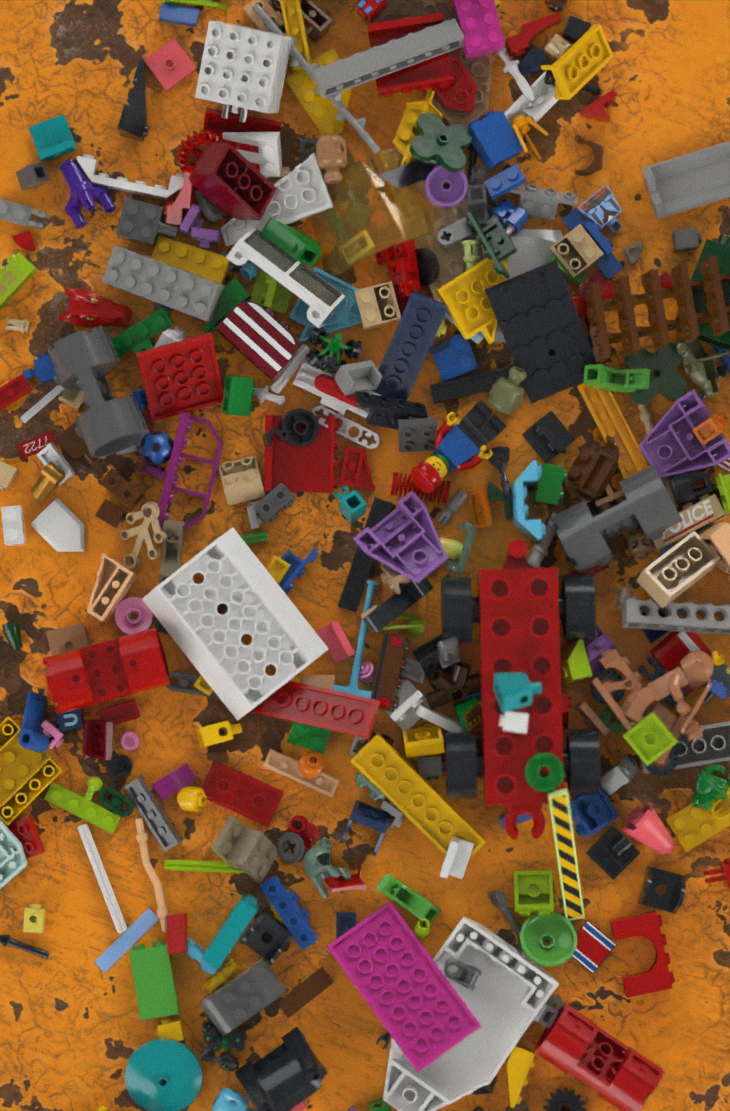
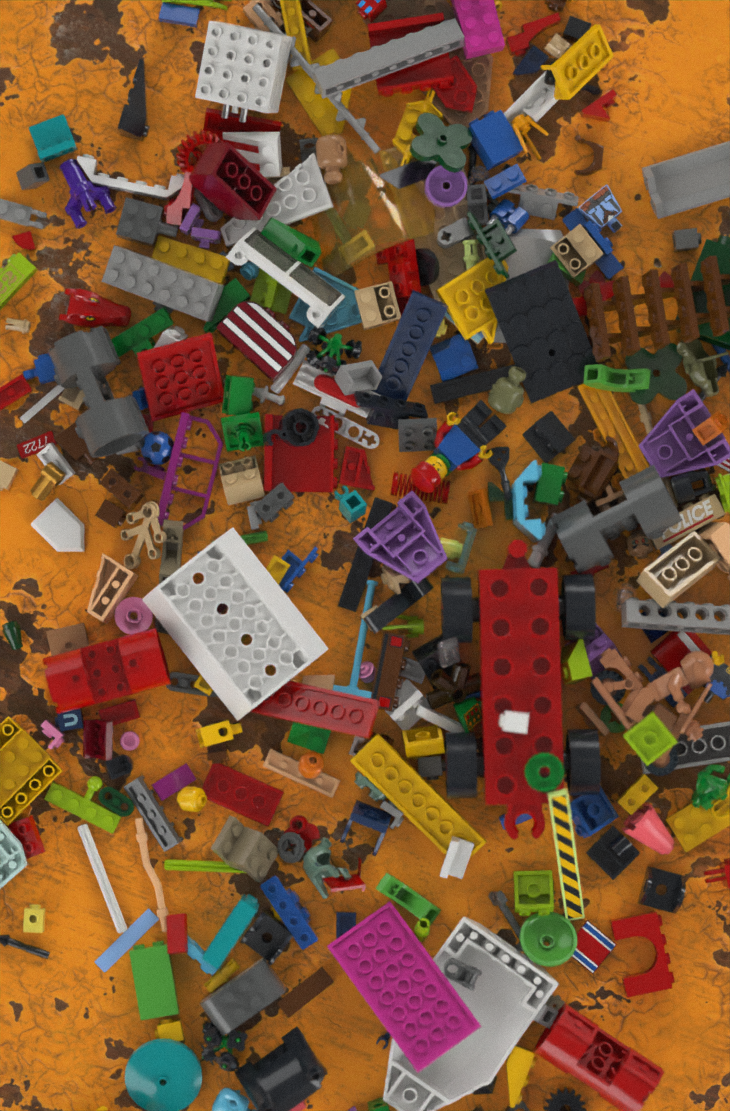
white brick [1,505,26,546] -> none
blue door [19,691,49,753] -> none
coral plate [144,38,197,92] -> none
coral panel [317,619,355,664] -> none
light grey pin [436,489,469,527] -> none
teal torso [493,673,542,712] -> none
white sword [497,48,534,100] -> none
red wing [561,692,572,730] -> none
light grey pin [600,754,639,796] -> none
dark tan tile [623,241,642,267] -> none
none -> green plate [221,412,265,452]
none -> yellow brick [616,774,658,815]

